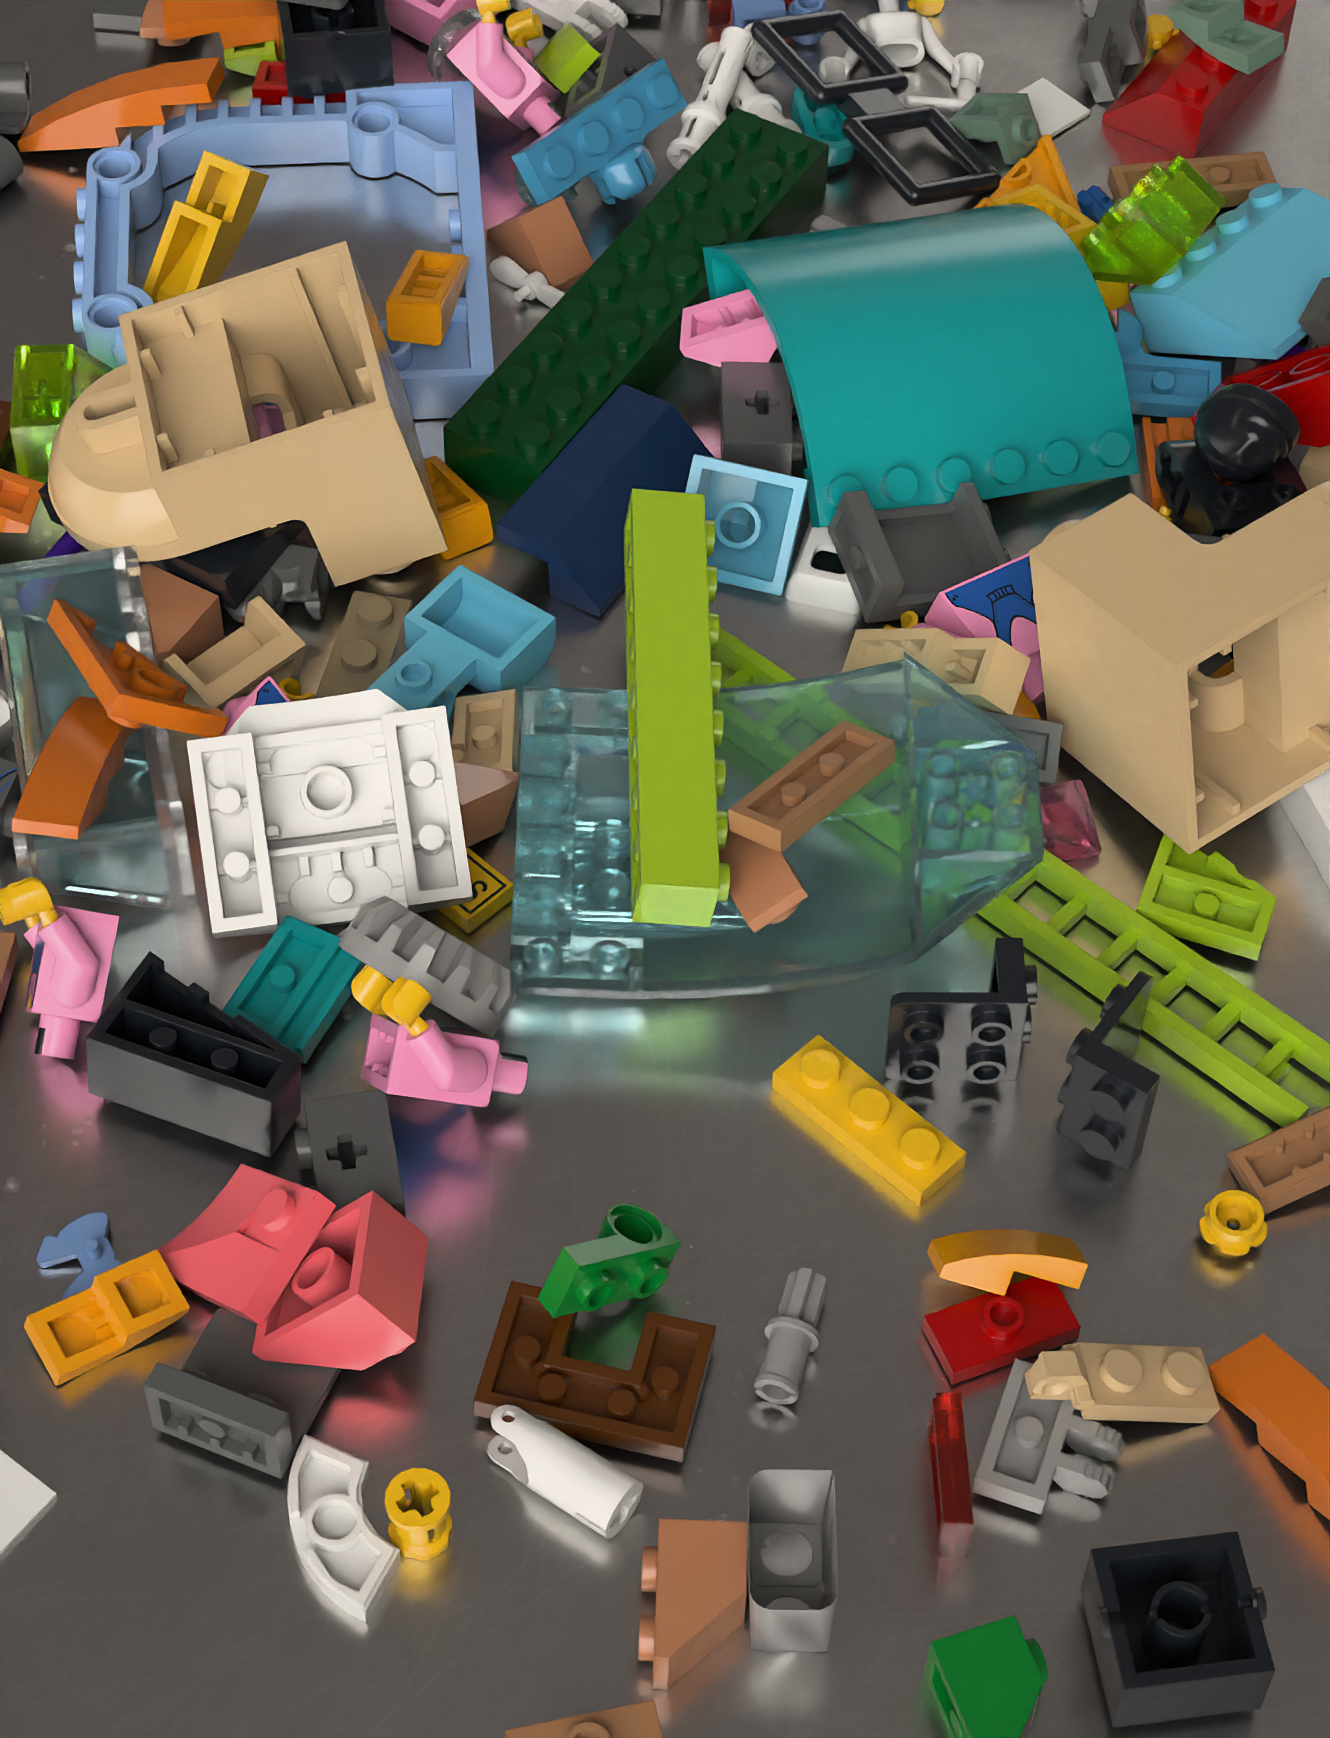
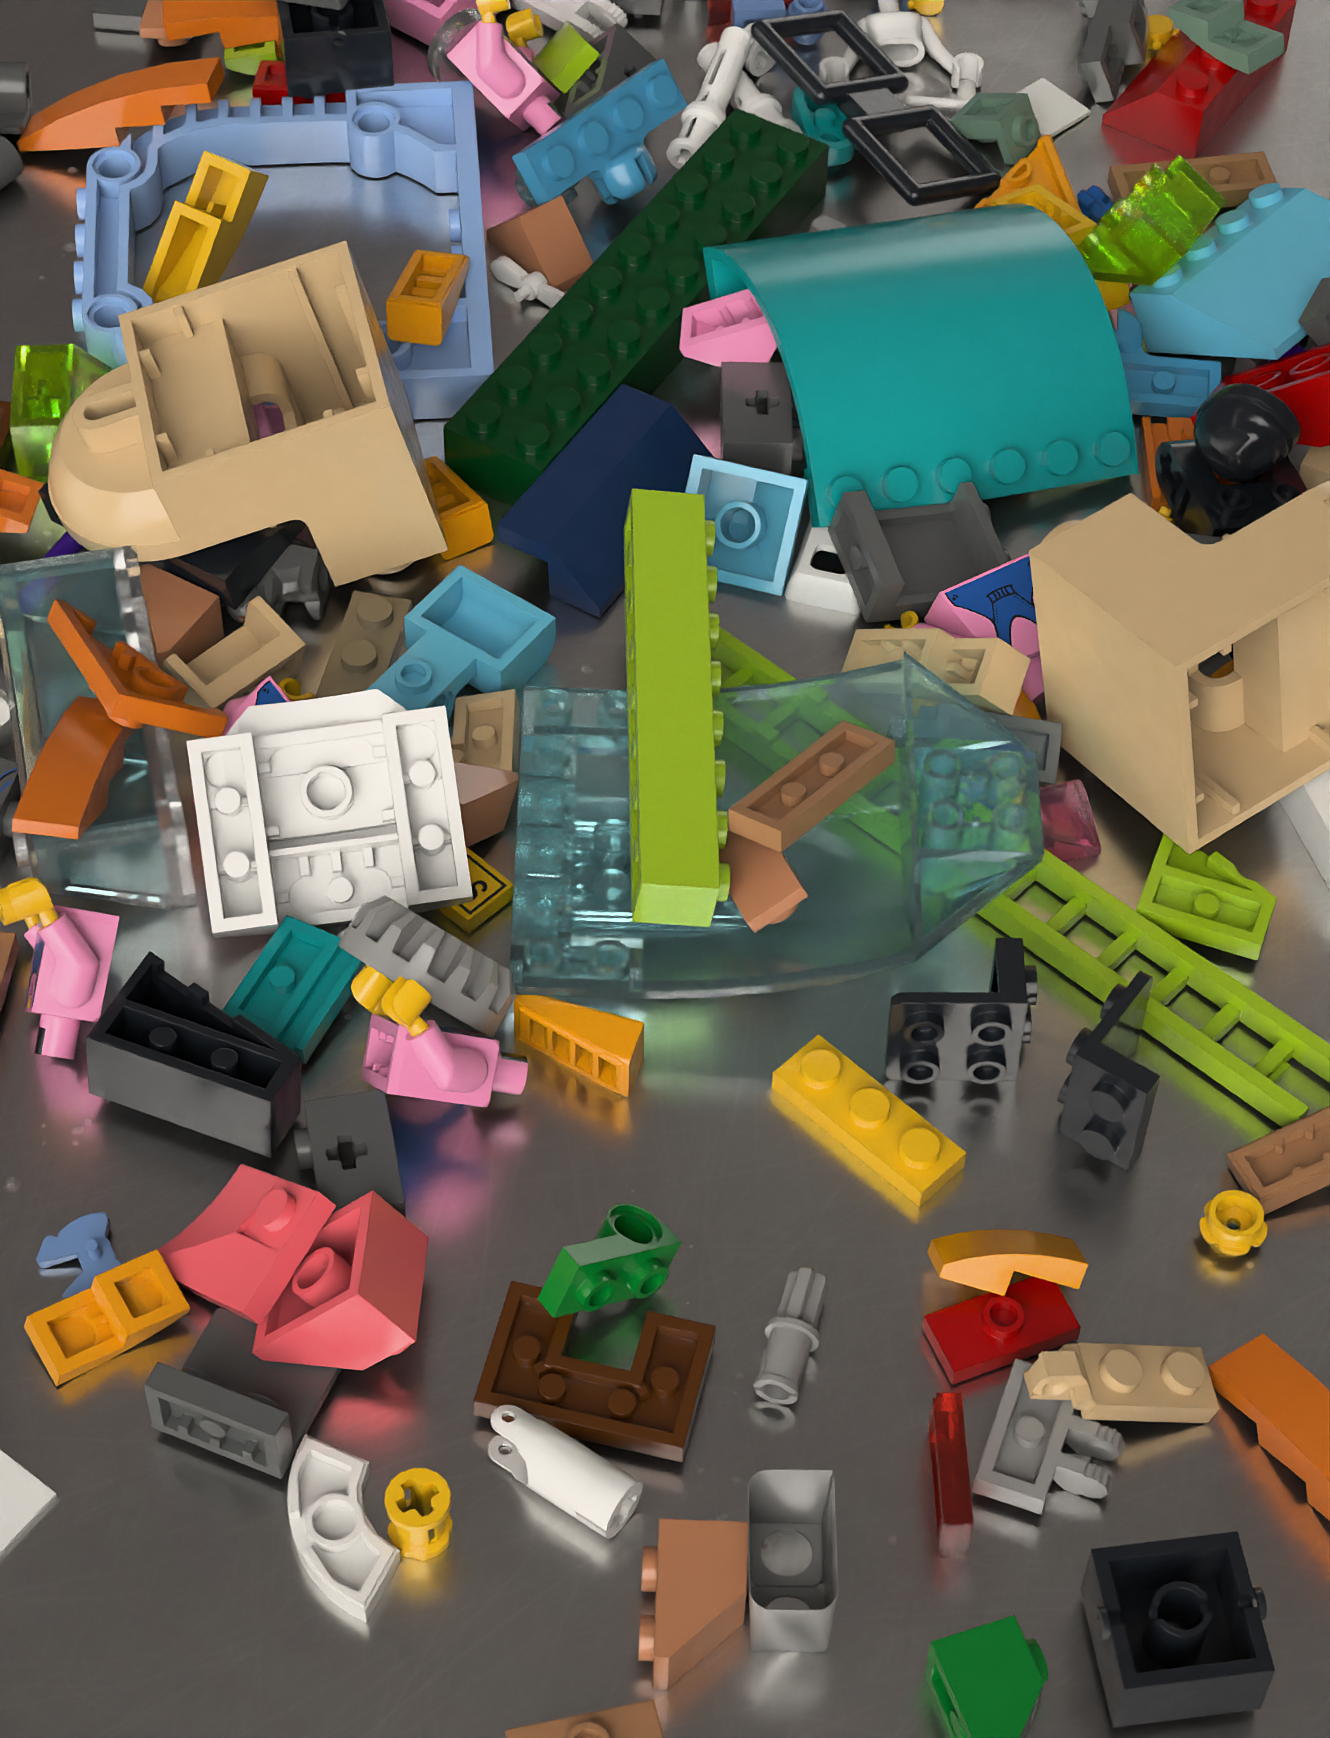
none -> light orange slope [513,989,644,1097]

